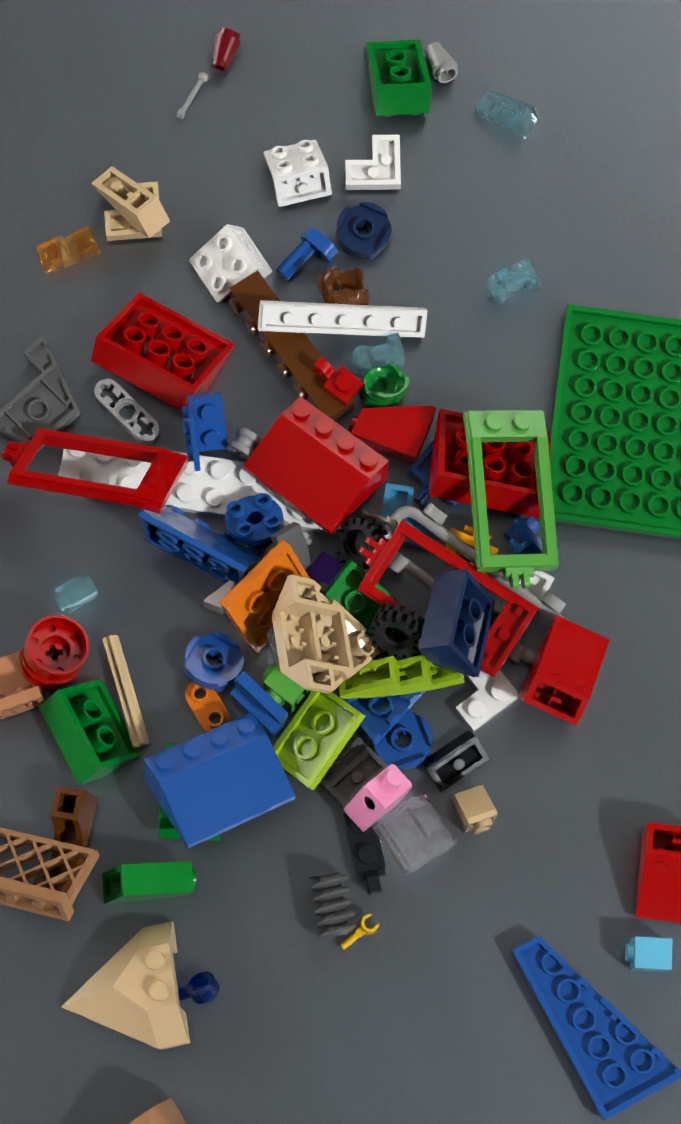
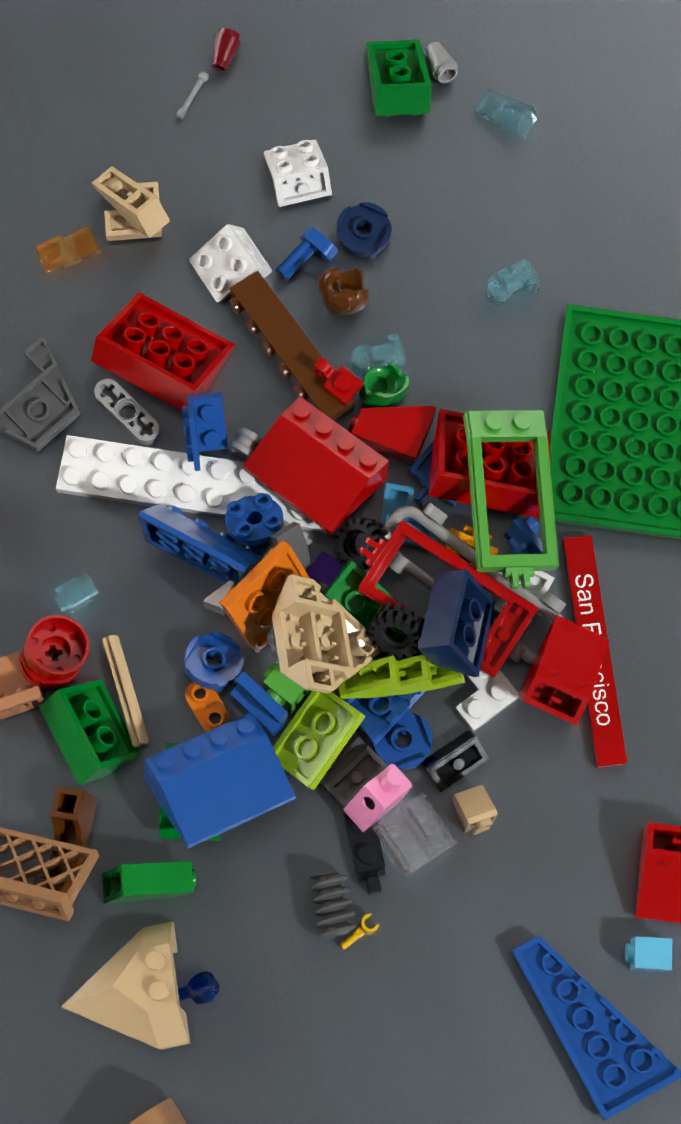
red animal [1,428,189,514] -> none
white tile [258,300,428,338] -> none
white plate [345,135,401,190] -> none
light grey hinge [360,509,397,527] -> none
none -> red tile [562,535,627,768]

